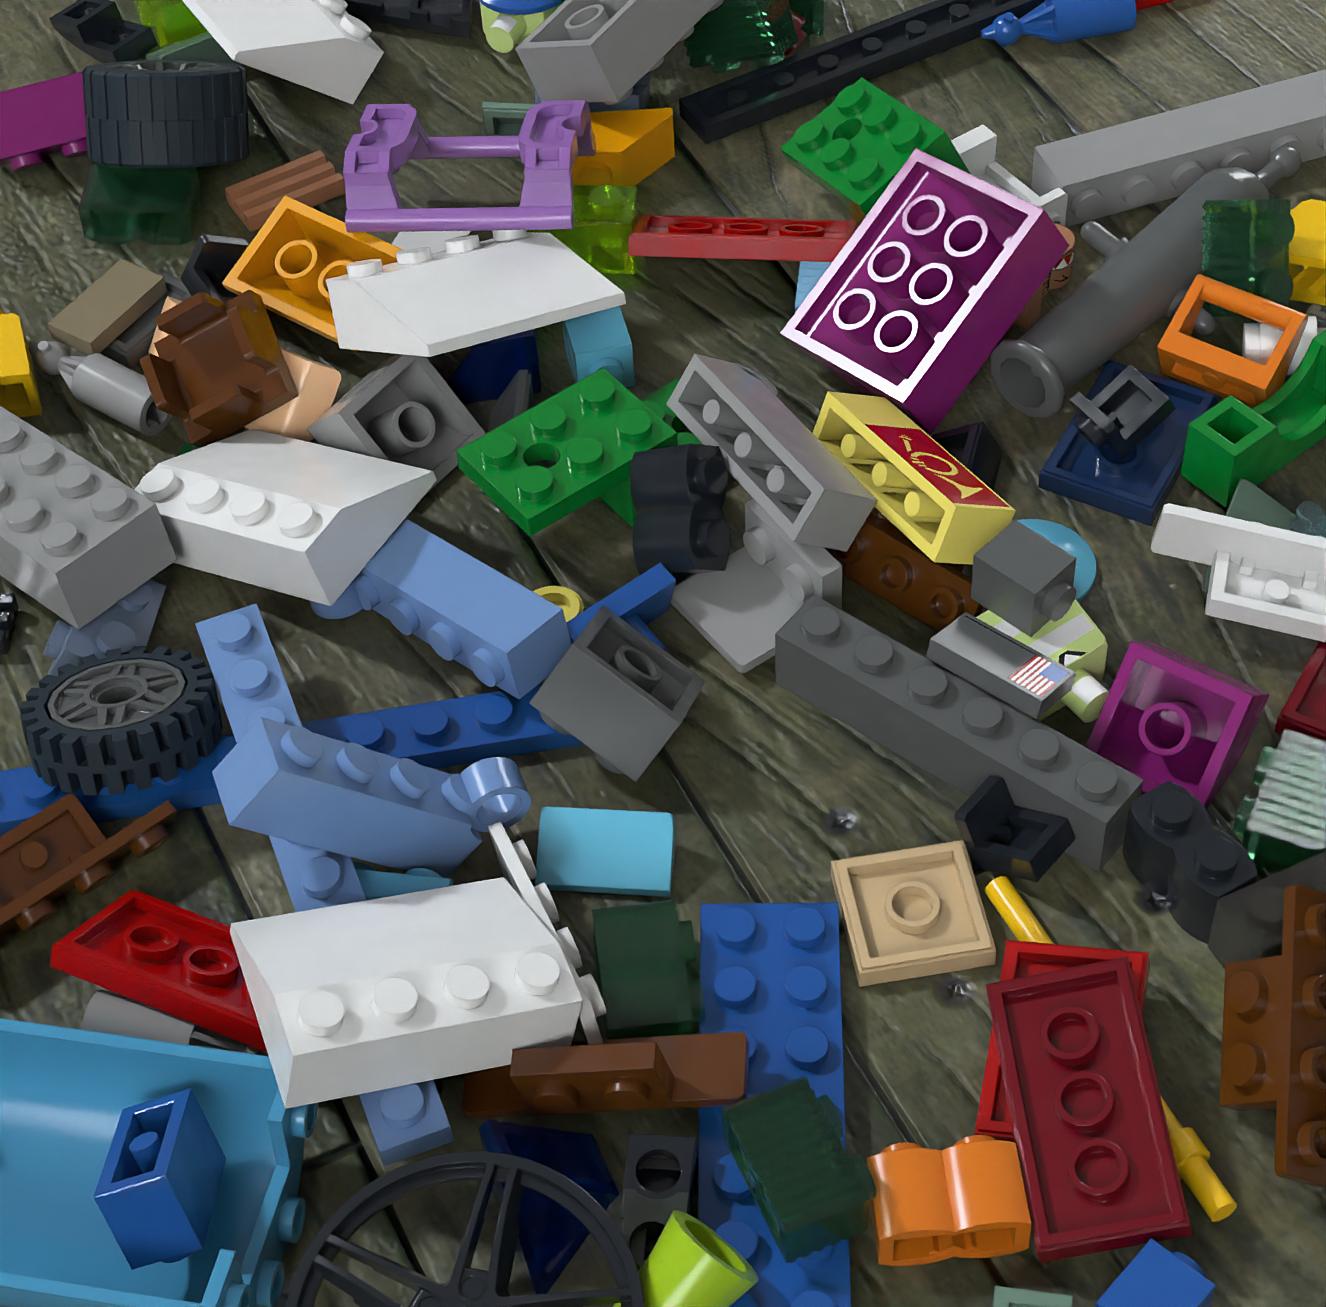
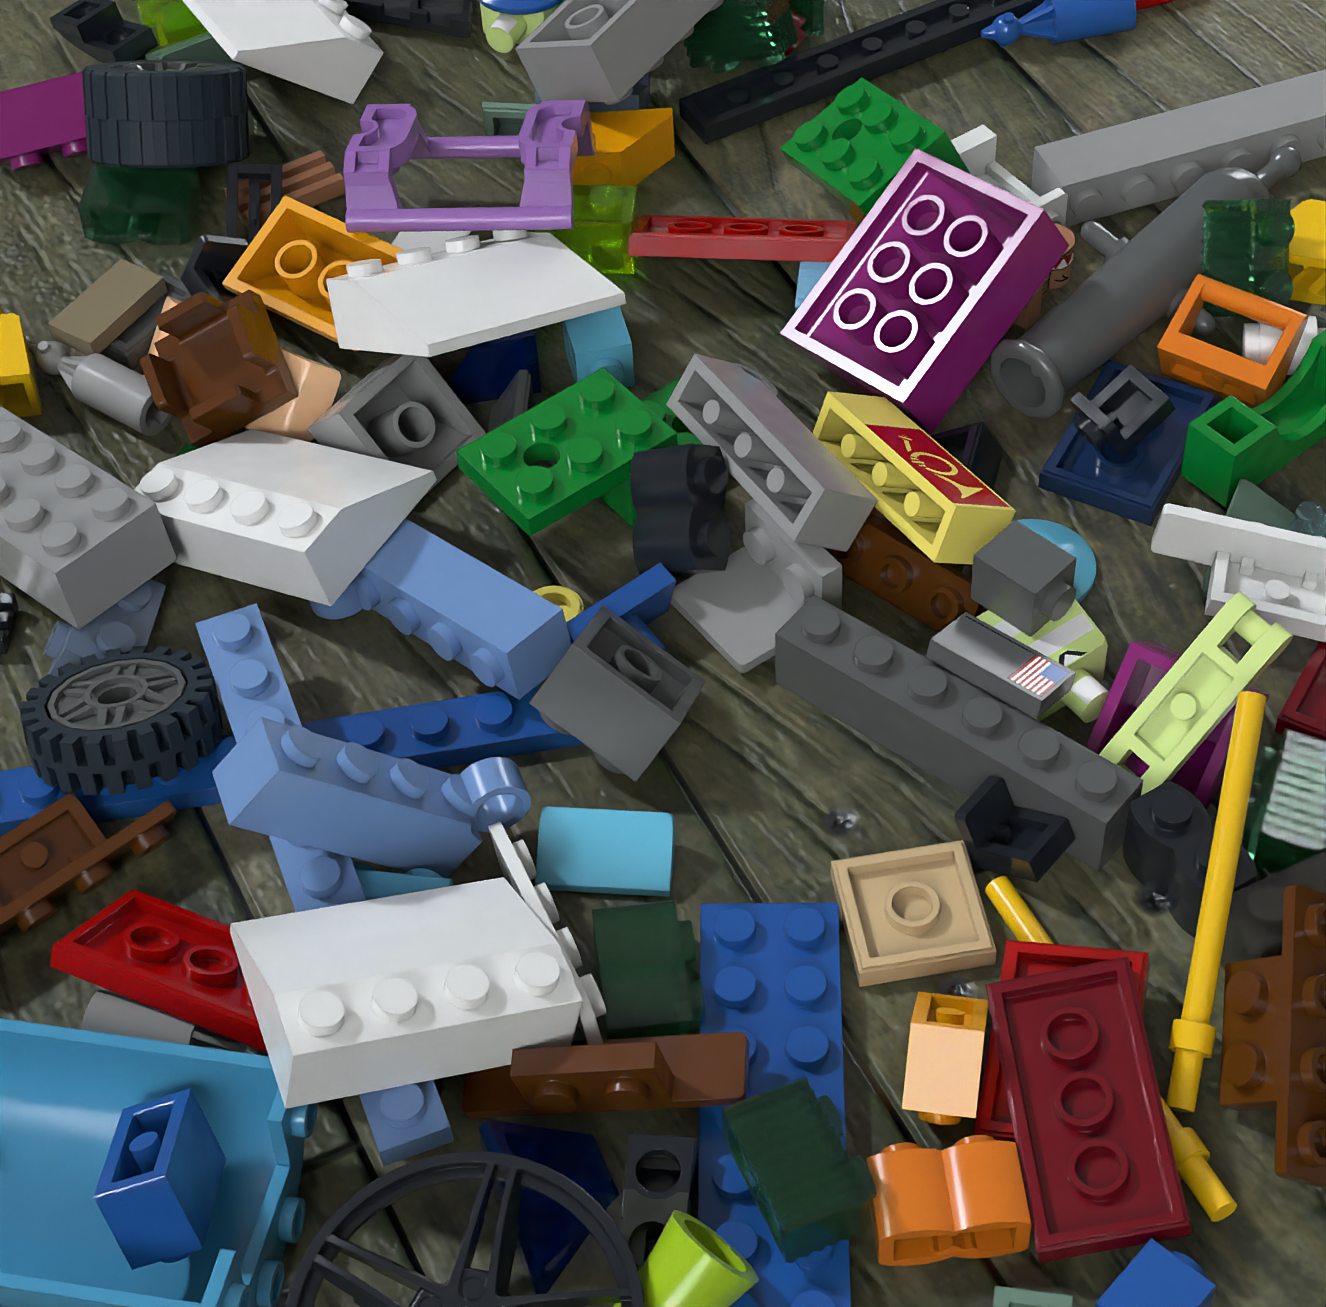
none -> black tile [226,163,282,245]
none -> slope [902,991,988,1125]
none -> yellowish green plate [1099,591,1293,796]
none -> yellow bar [1166,691,1267,1114]

